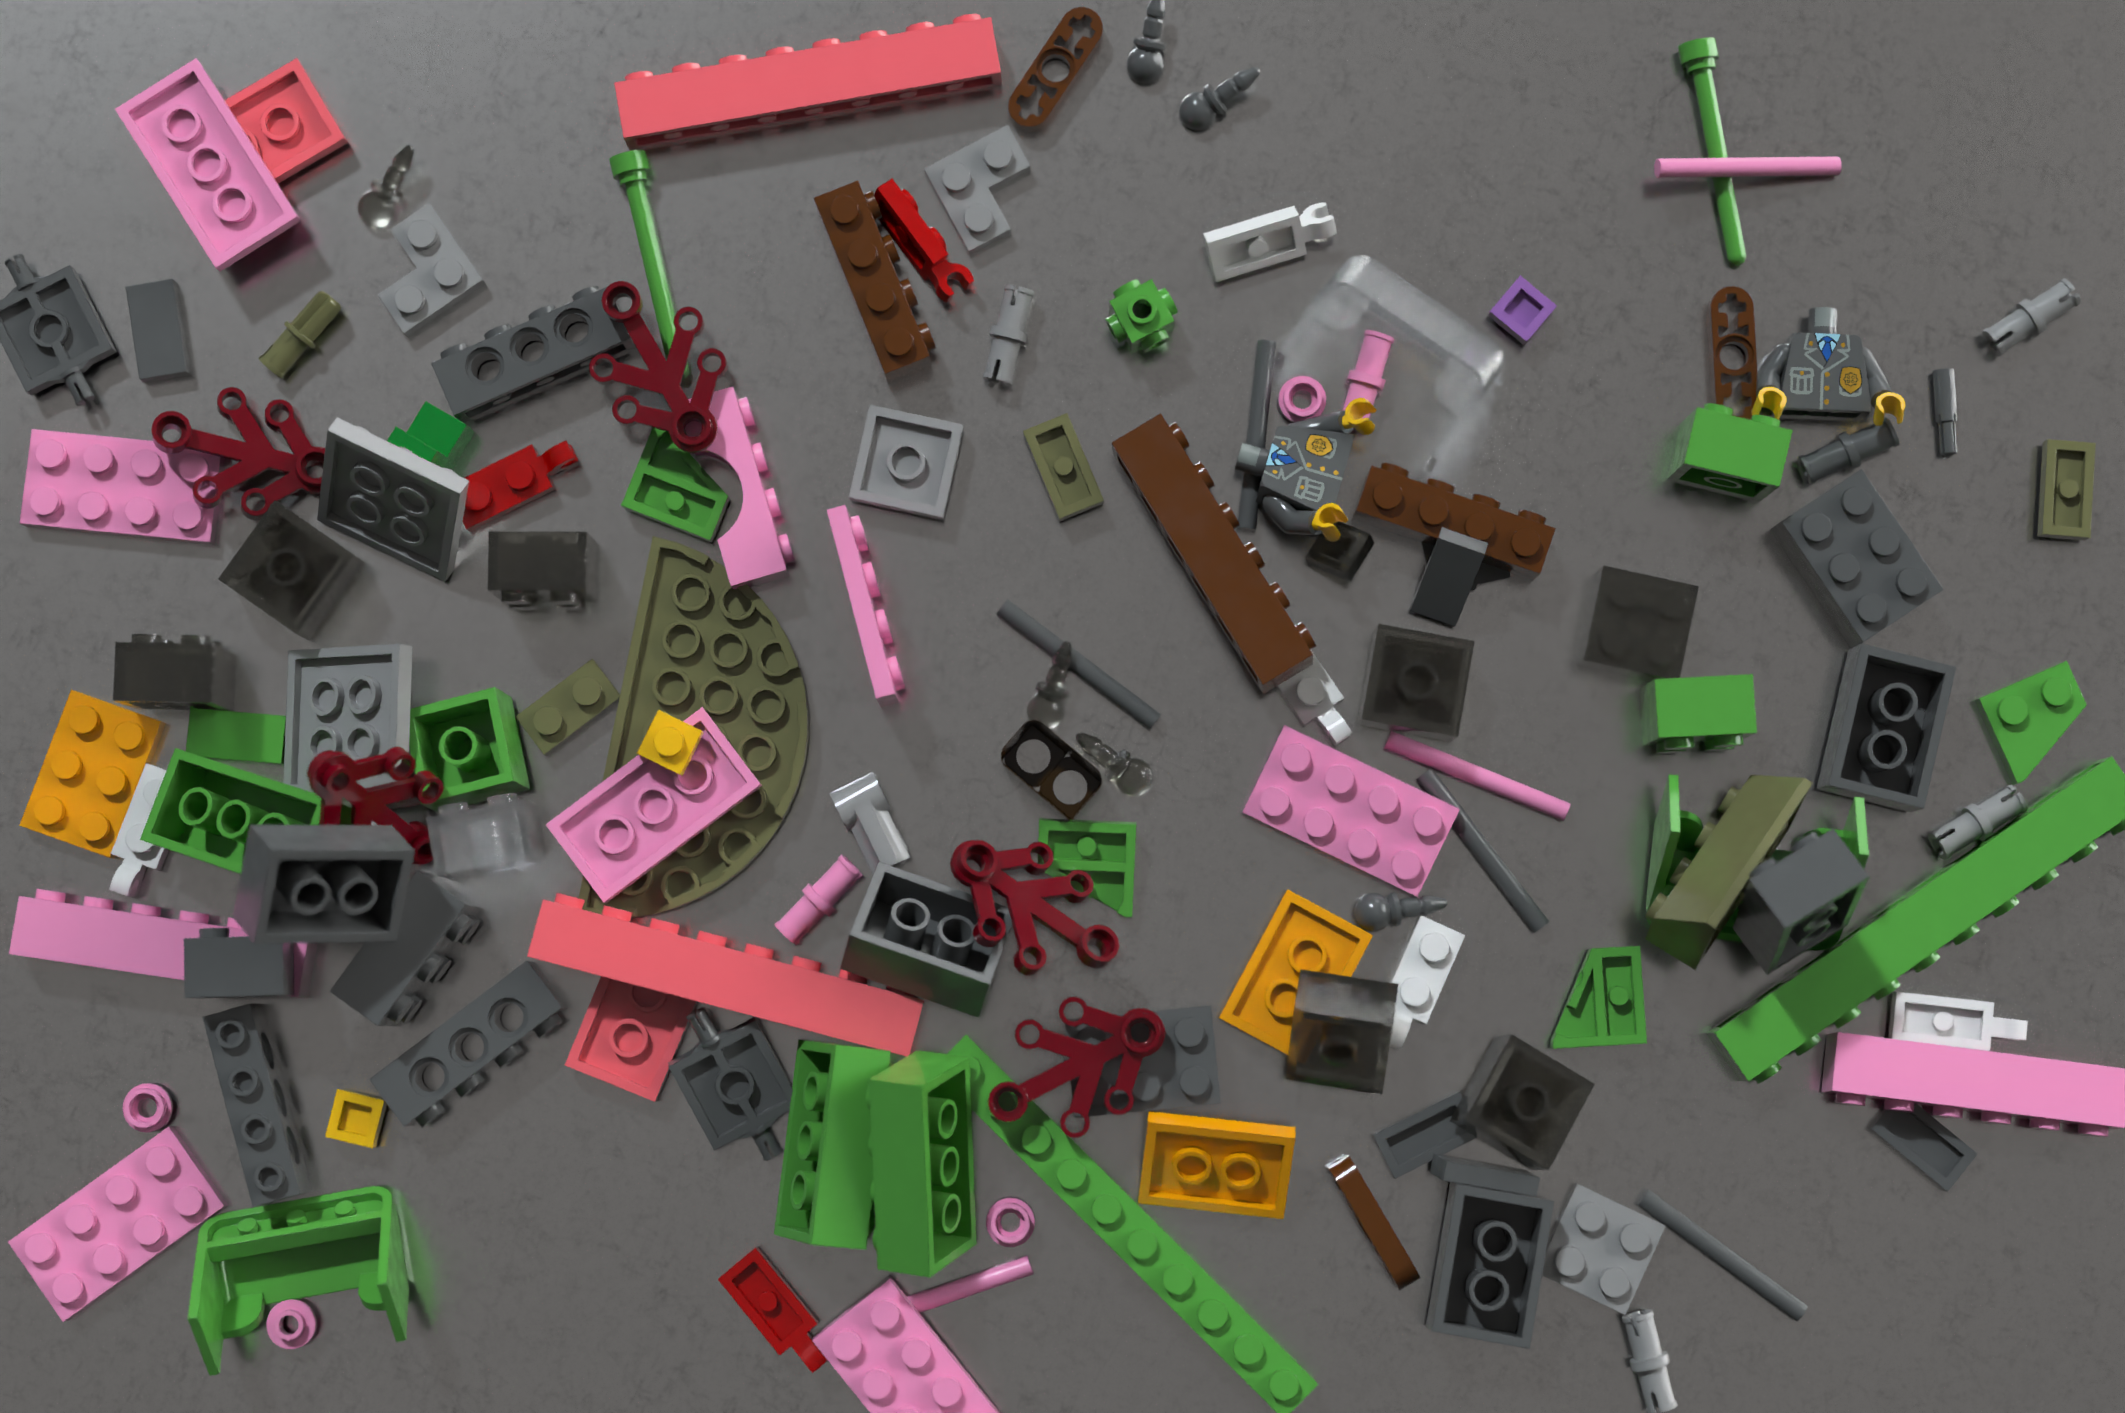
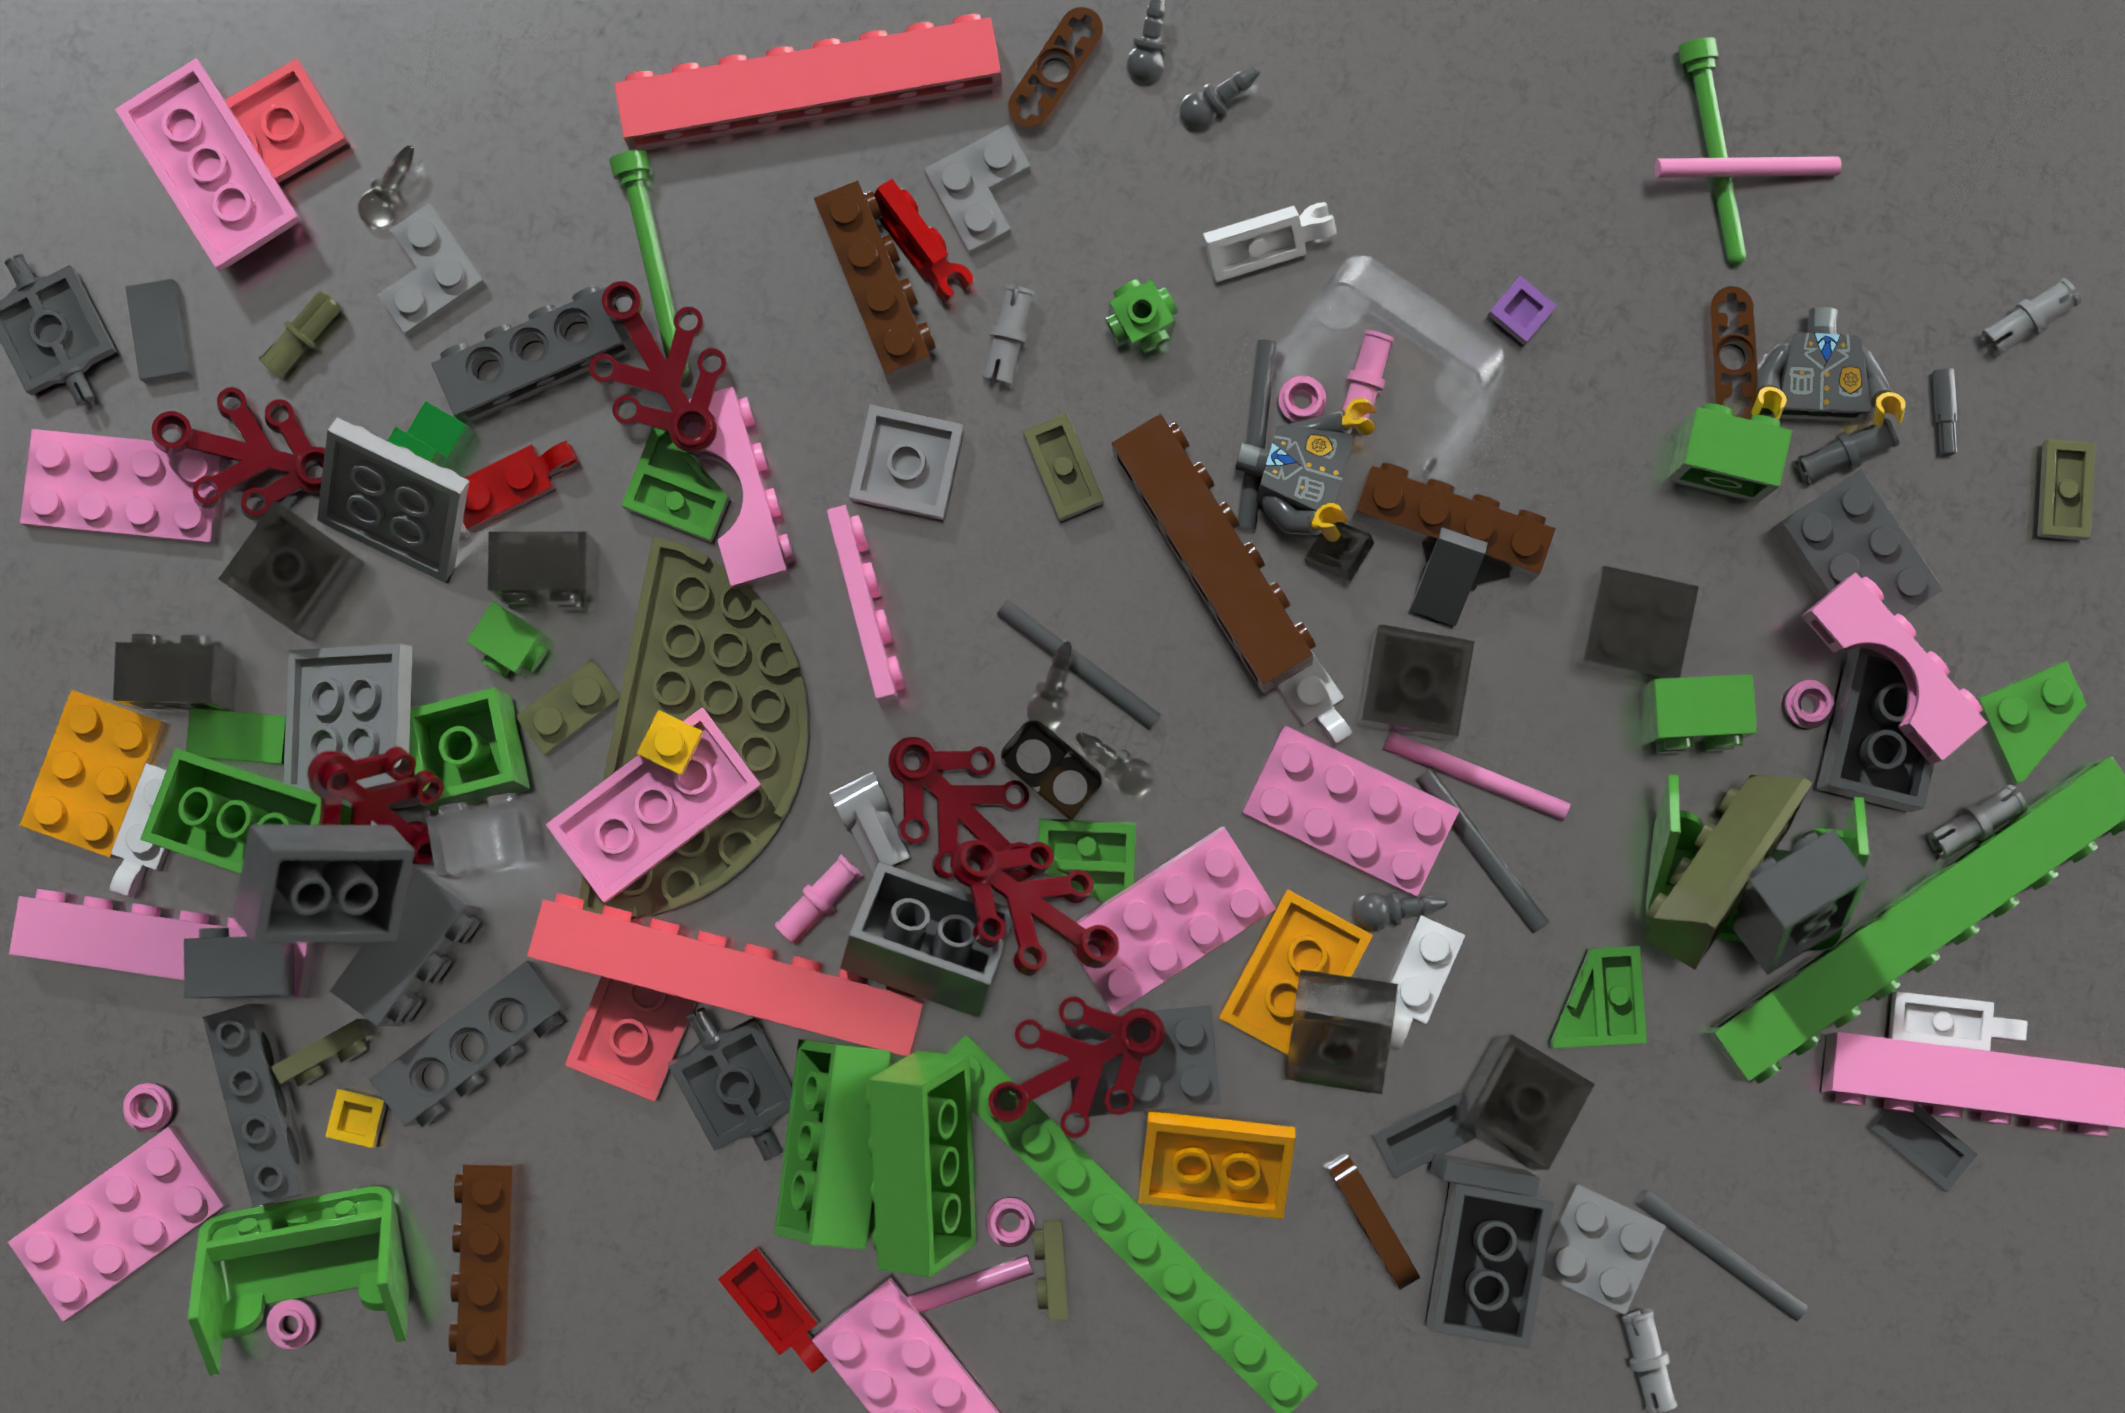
none -> olive plate [271,1019,376,1088]
none -> reddish brown brick [448,1163,521,1366]
none -> bright green brick [466,601,548,678]
none -> dark red plant [888,737,1038,882]
none -> olive plate [1033,1218,1068,1321]
none -> bright pink plate [1066,826,1276,1014]
none -> bright pink plate [1785,680,1835,729]
none -> bright pink arch [1802,572,1987,764]

